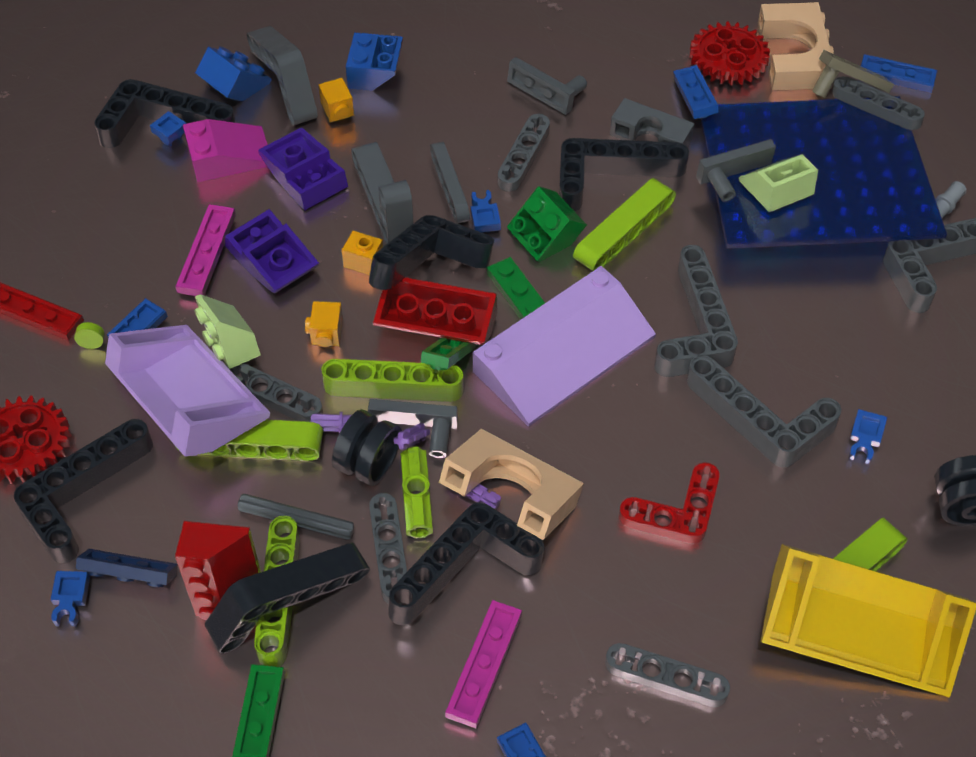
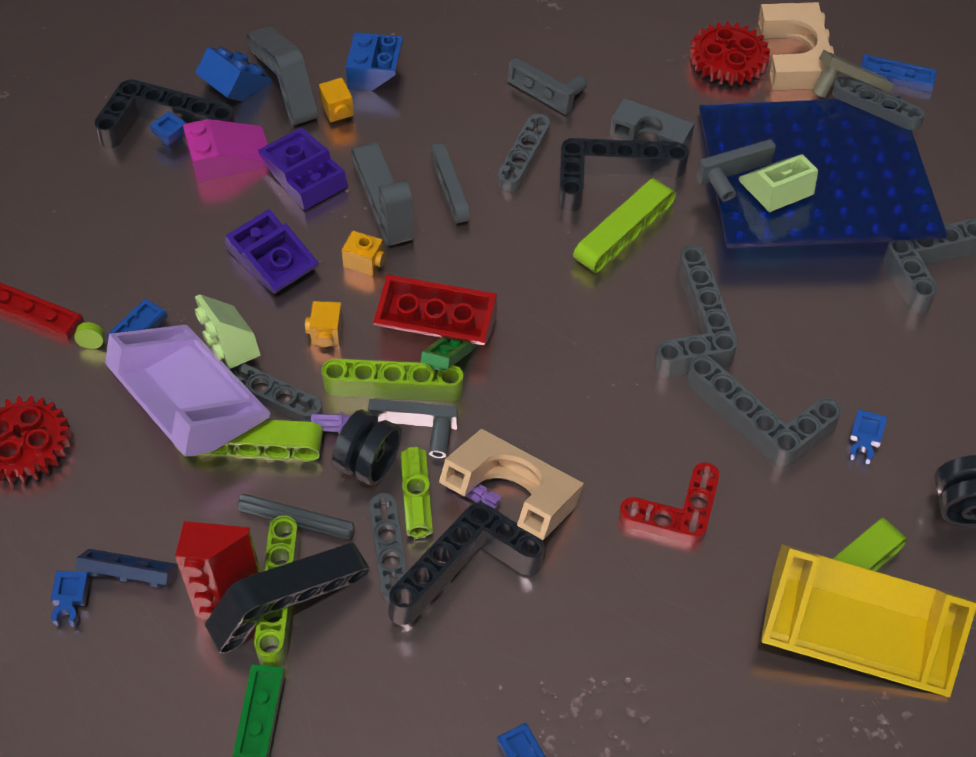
black beam [14,419,153,563] -> none
dark pink plate [176,204,236,296] -> none
black beam [369,215,494,290] -> none
medium lavender axle [393,423,430,450] -> none
dark pink plate [445,600,522,728] -> none
blue plate [470,190,501,232] -> none
lavender slope [473,266,656,427] -> none
green plate [487,257,545,320] -> none
green slope [507,186,587,262] -> none
dark grey beam [605,643,730,707] -> none
blue plate [673,65,719,119] -> none
light grey pin [923,181,967,227] -> none

